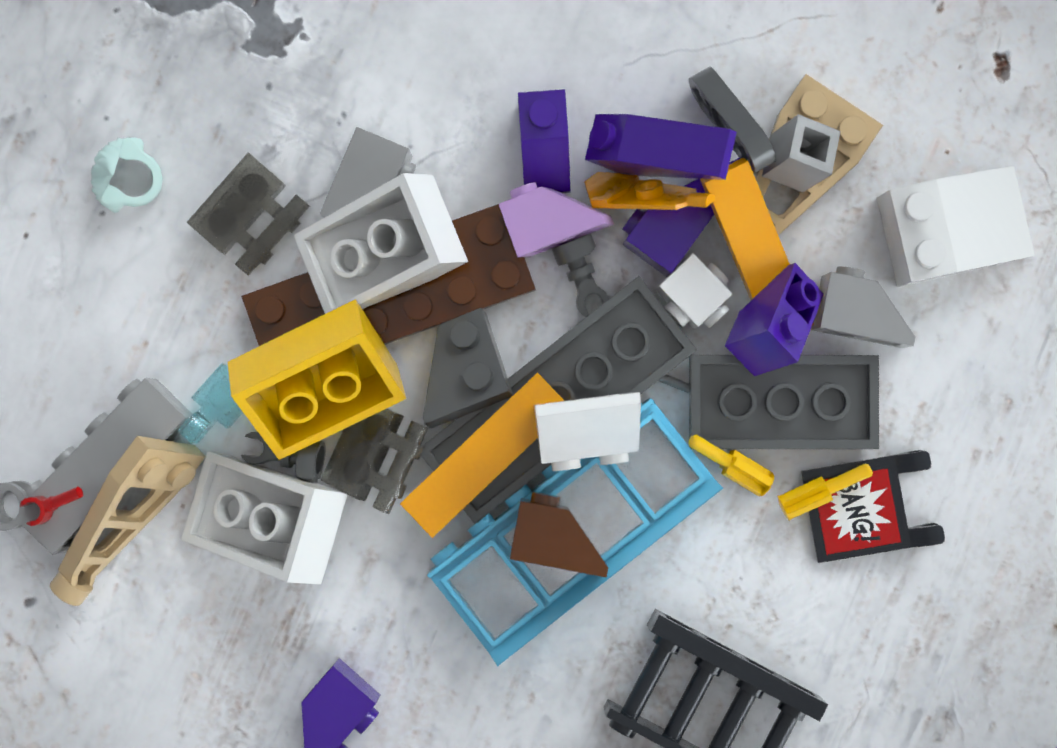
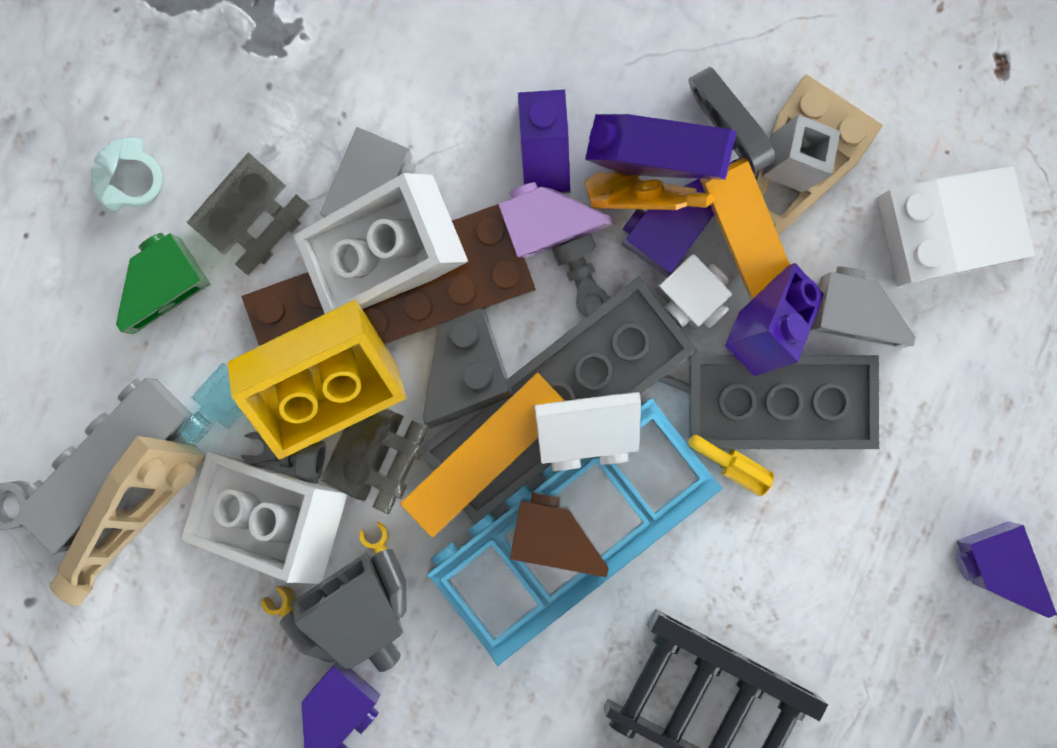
red hand [19,486,83,526] -> none
yellow axle [777,463,873,521] -> none
flag [801,450,945,563] -> none
none -> green slope [116,233,211,335]
none -> dark grey torso [262,522,407,672]
none -> dark purple slope [956,521,1057,618]

